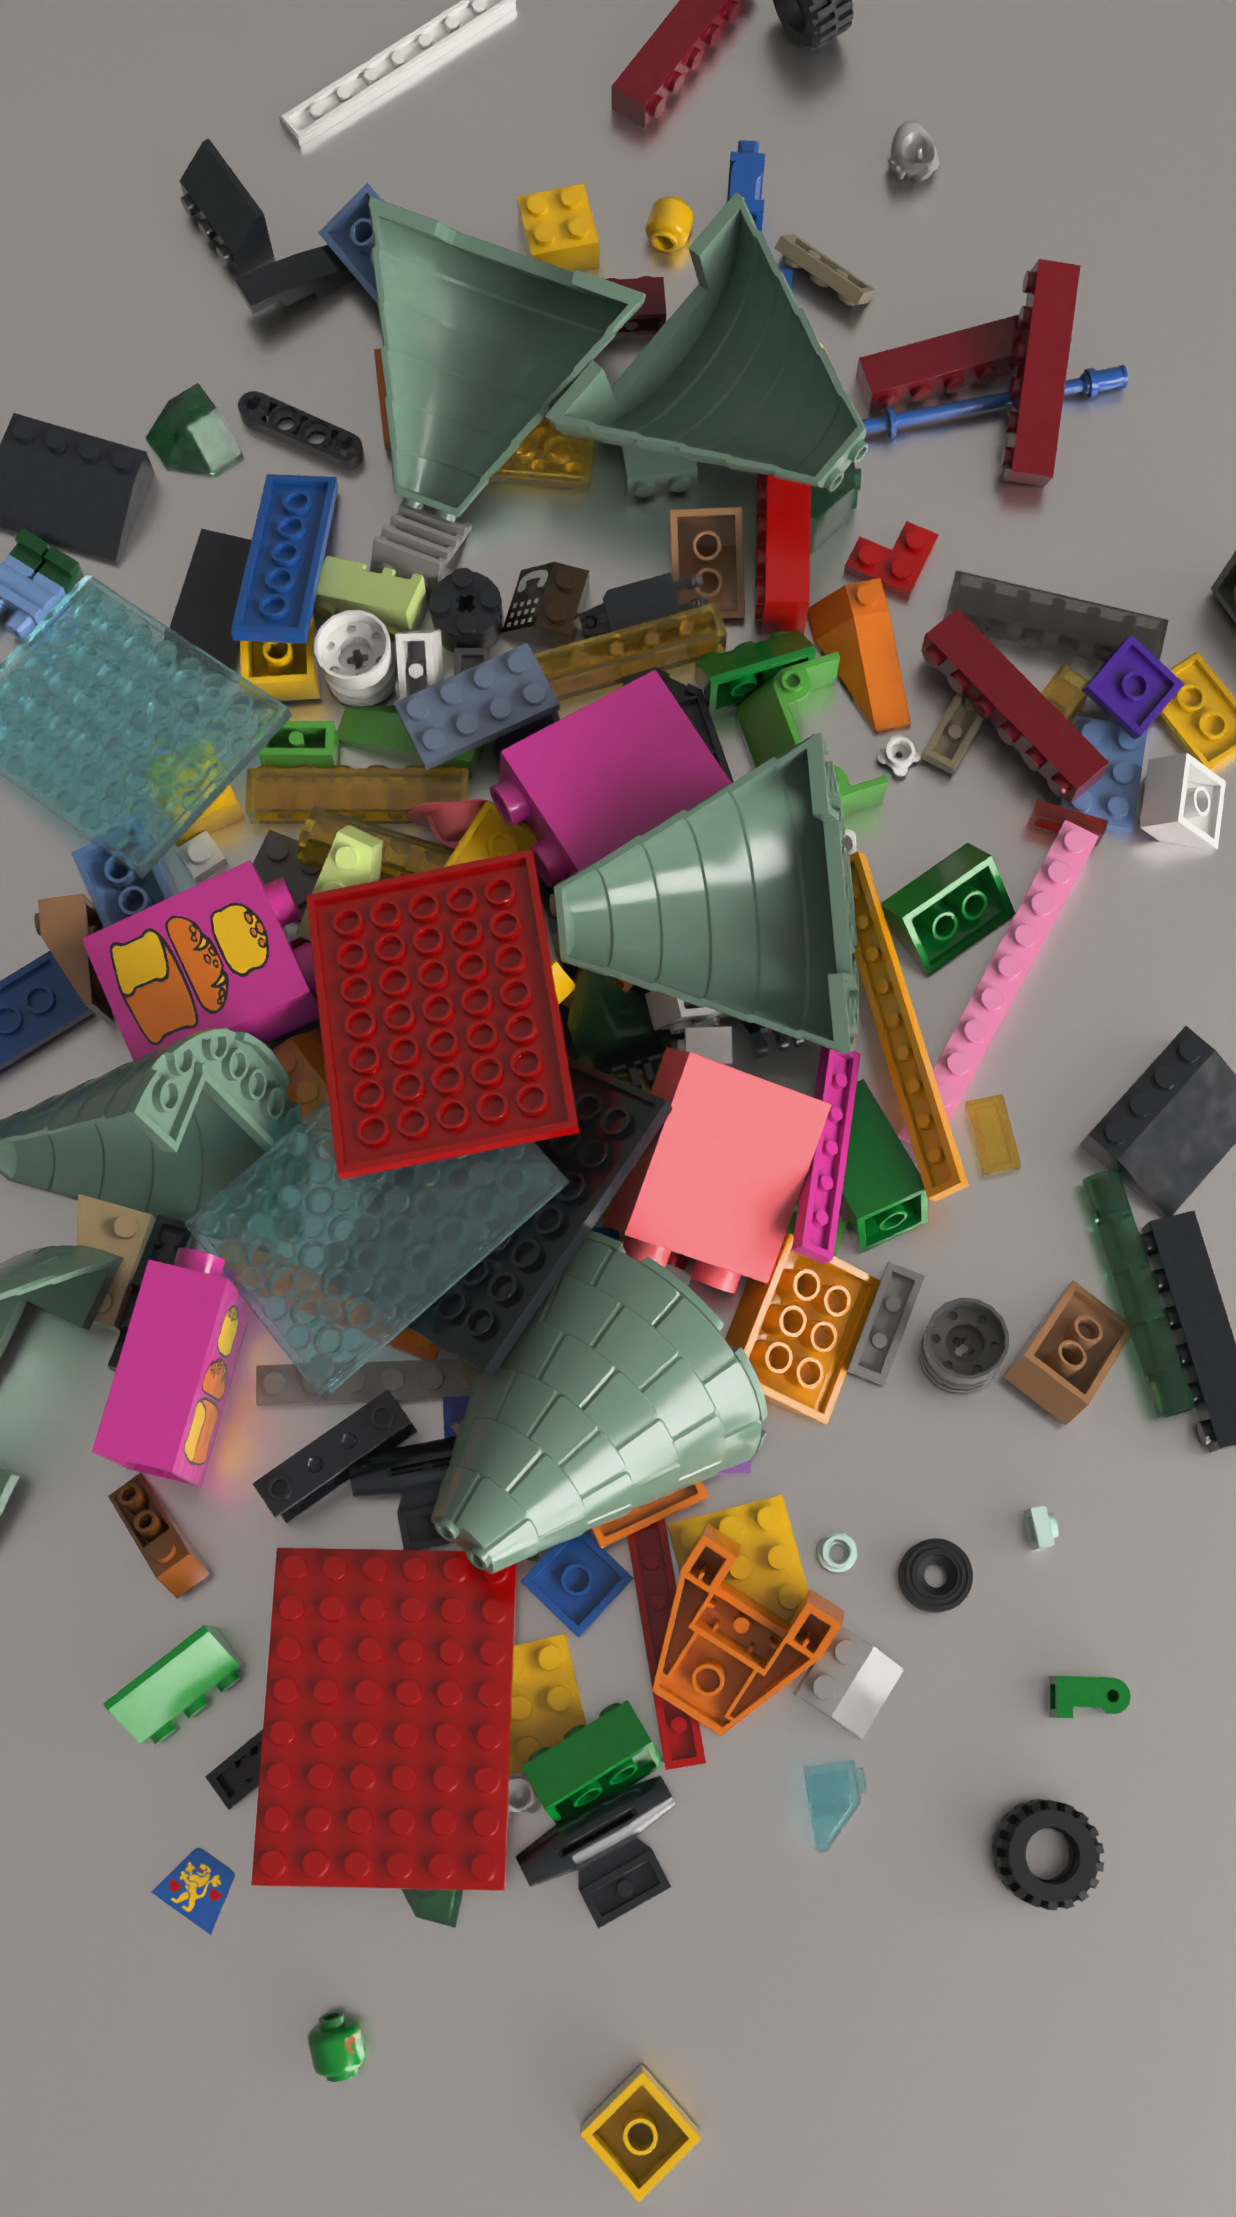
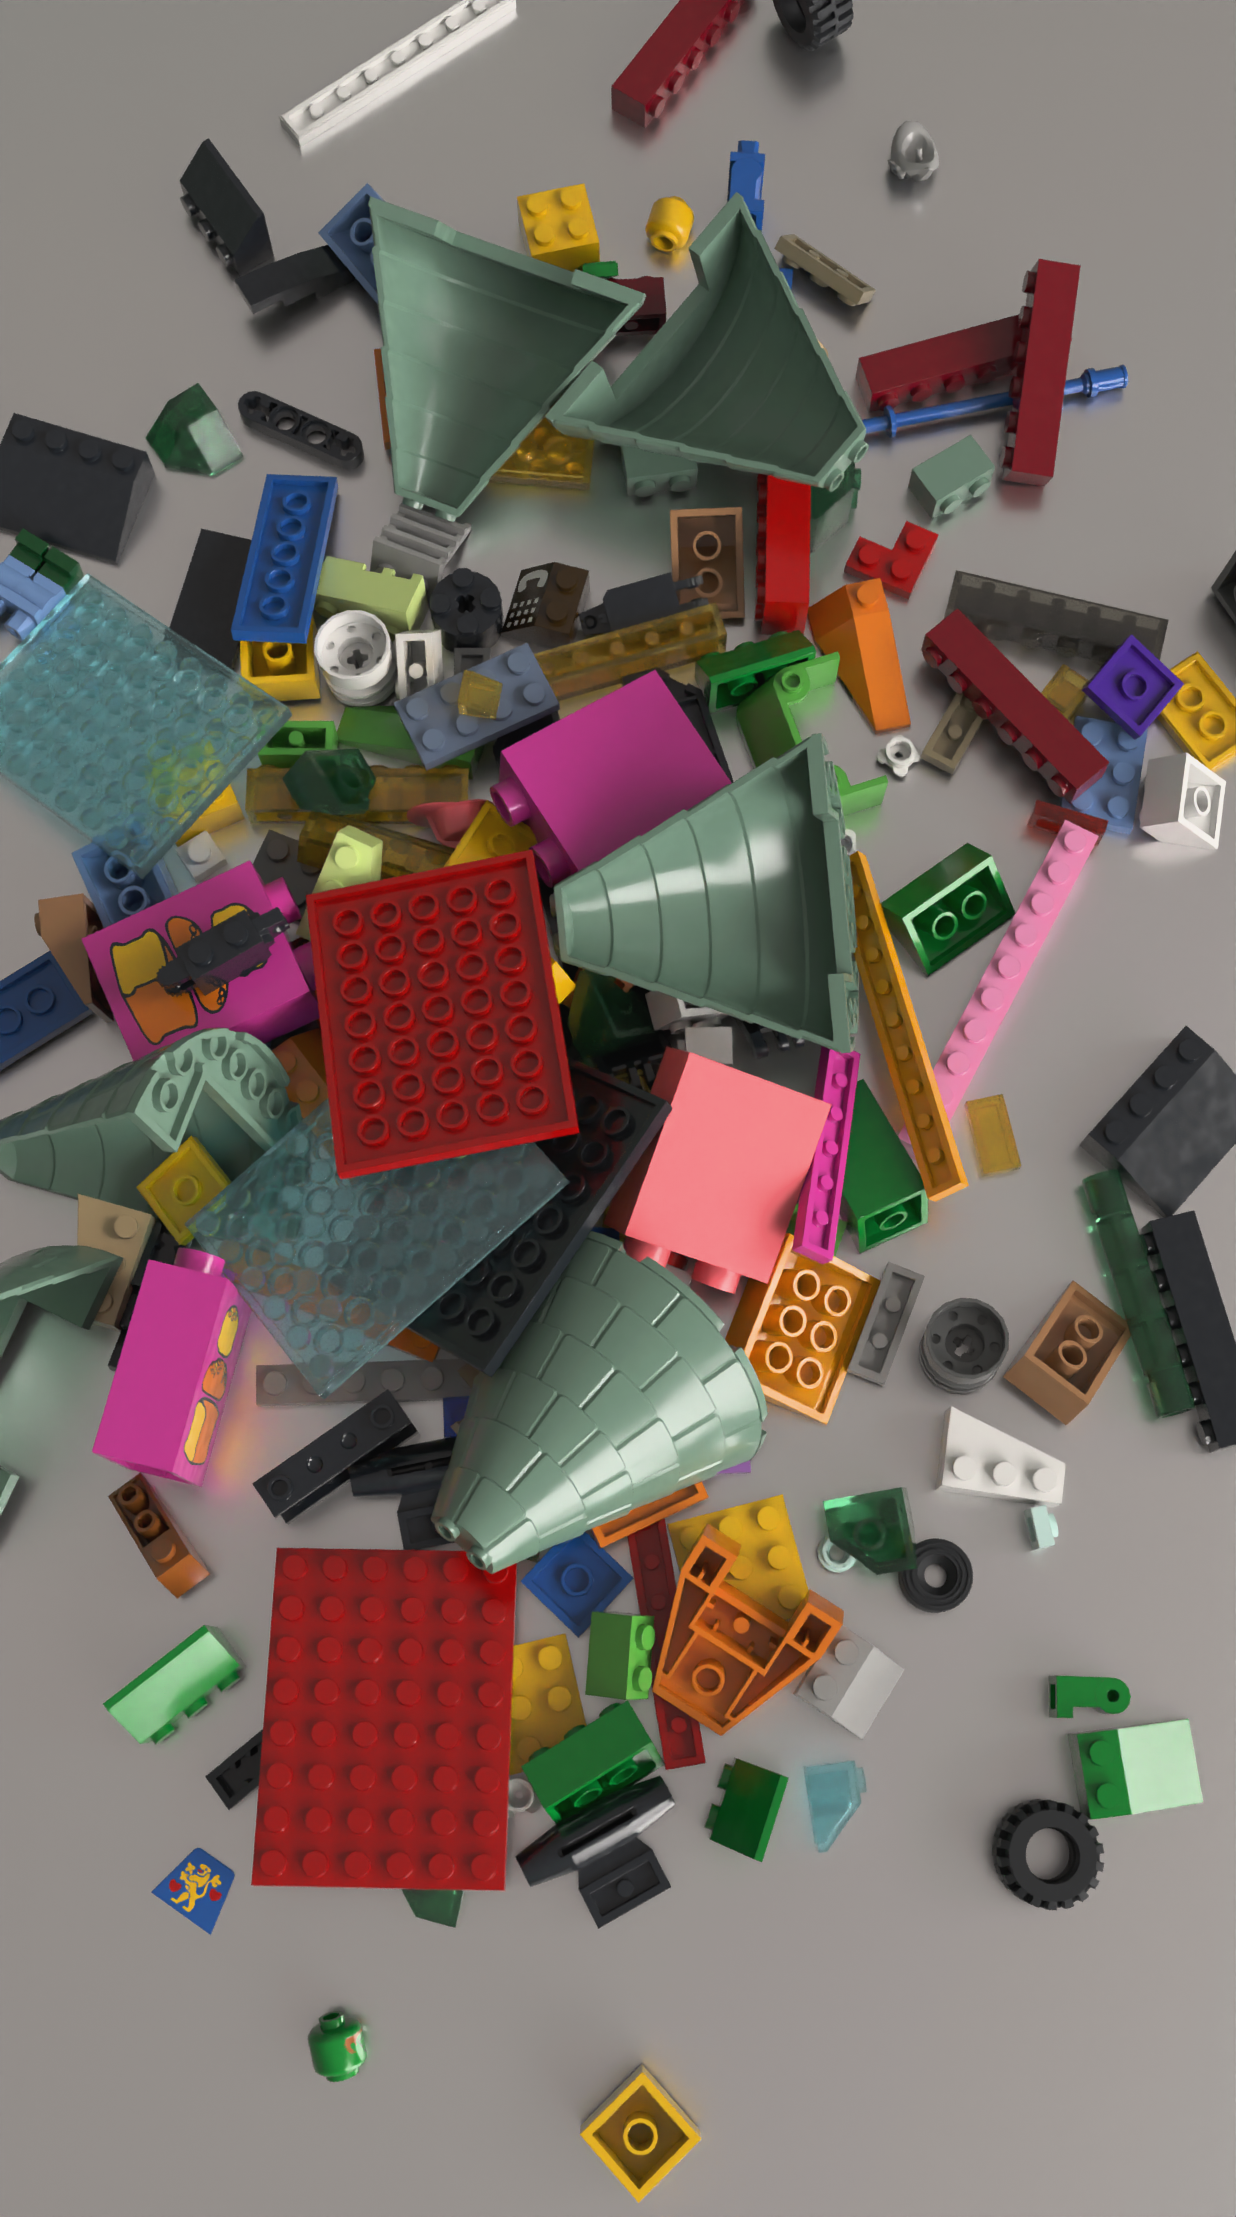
none -> yellow tile [136,1136,241,1246]
none -> black hinge [156,907,290,997]
none -> clear green slope [282,749,376,816]
none -> clear yellow slope [458,670,503,720]
none -> green tile [578,261,619,278]
none -> bright green brick [585,1611,655,1700]
none -> green slope [704,1757,789,1862]
none -> clear green slope [823,1487,918,1575]
none -> sand green brick [908,435,995,519]
none -> white wedge [936,1406,1066,1507]
none -> slope [1068,1719,1203,1820]

